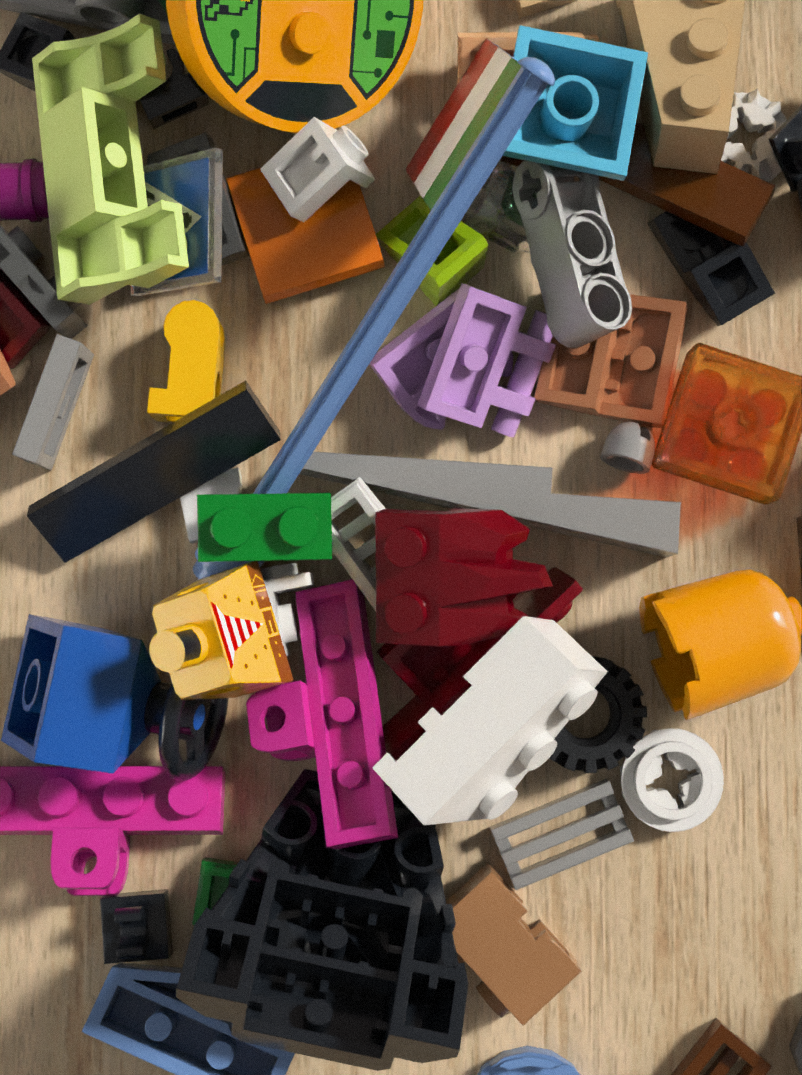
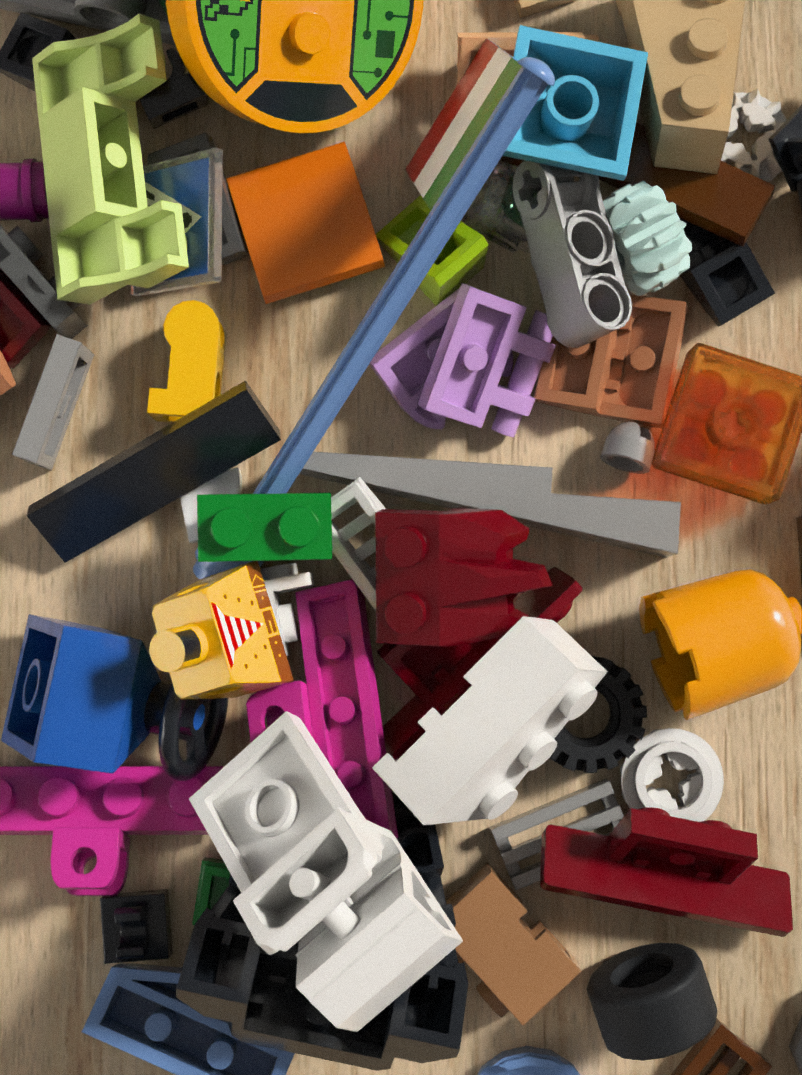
white bracket [260,117,375,222] -> none
none -> white piece [189,711,463,1032]
none -> dark red bracket [540,807,793,937]
none -> black tyre [587,942,717,1061]
none -> light aqua gear [603,181,692,296]

